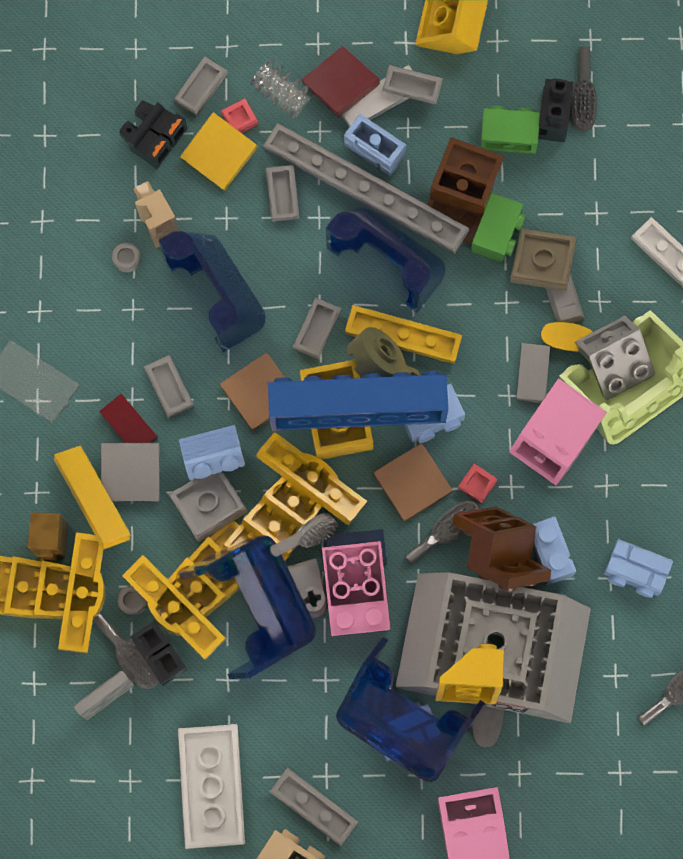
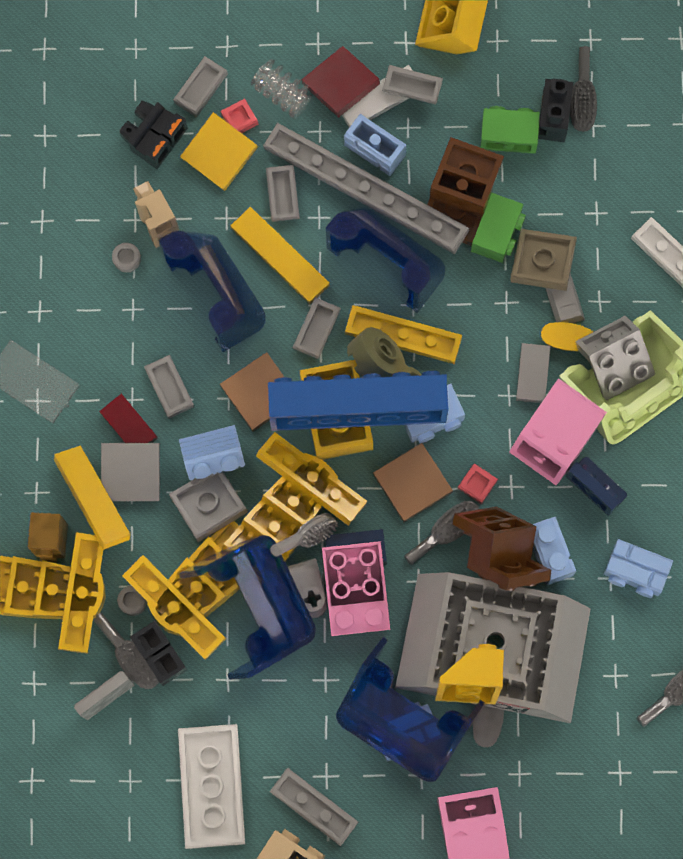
none -> yellow tile [230,207,330,304]
none -> dark blue bracket [566,457,627,516]

